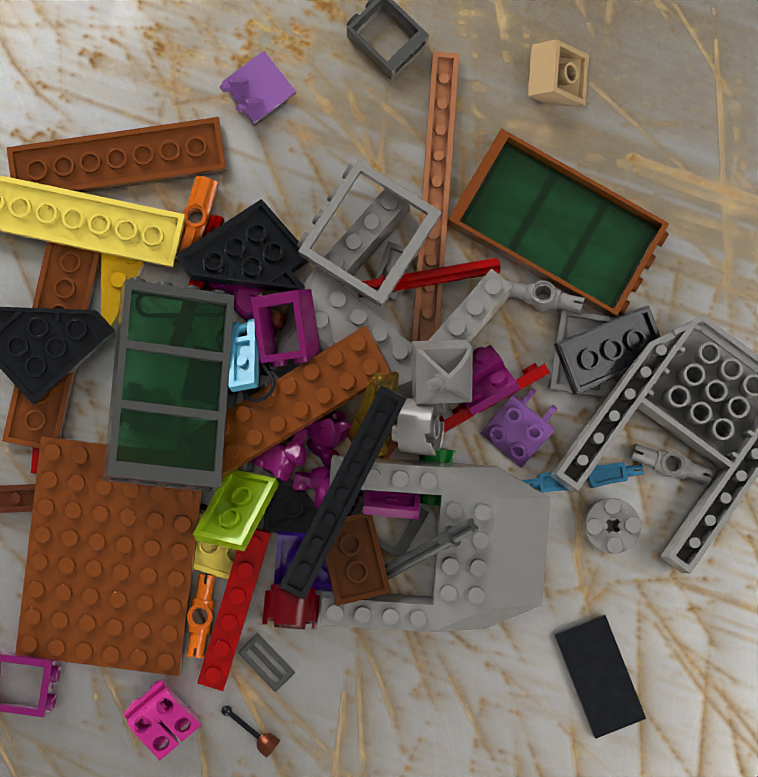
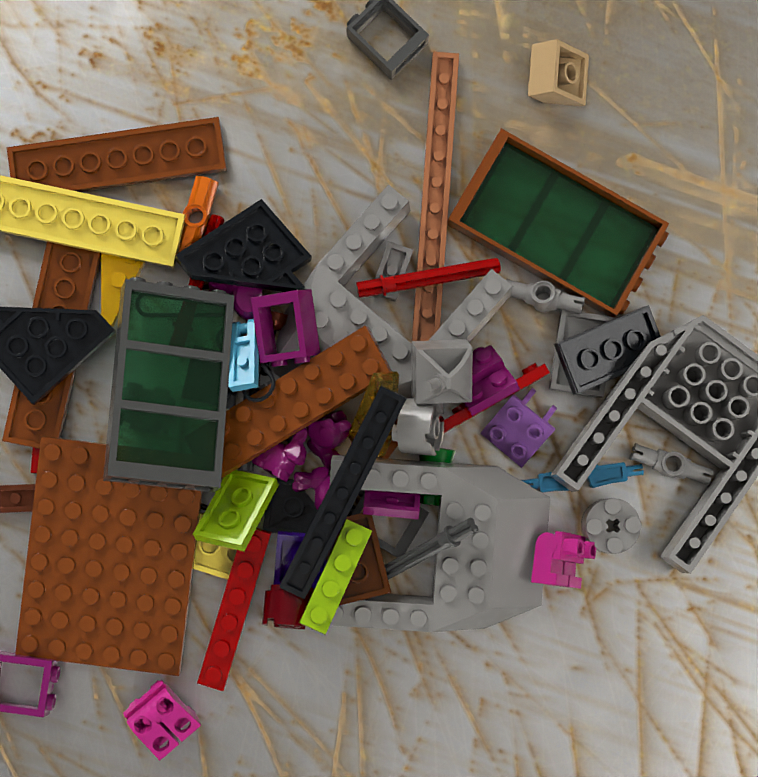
orange pin [186,573,216,659] -> none
medium lavender plate [220,51,296,124] -> none
hinge [221,705,281,758] -> none
dark grey tile [237,633,295,692] -> none
light grey window [297,159,442,308] -> none
black tile [554,615,646,739] -> none
none -> lime plate [299,519,372,635]
none -> dark pink hips [531,531,596,589]

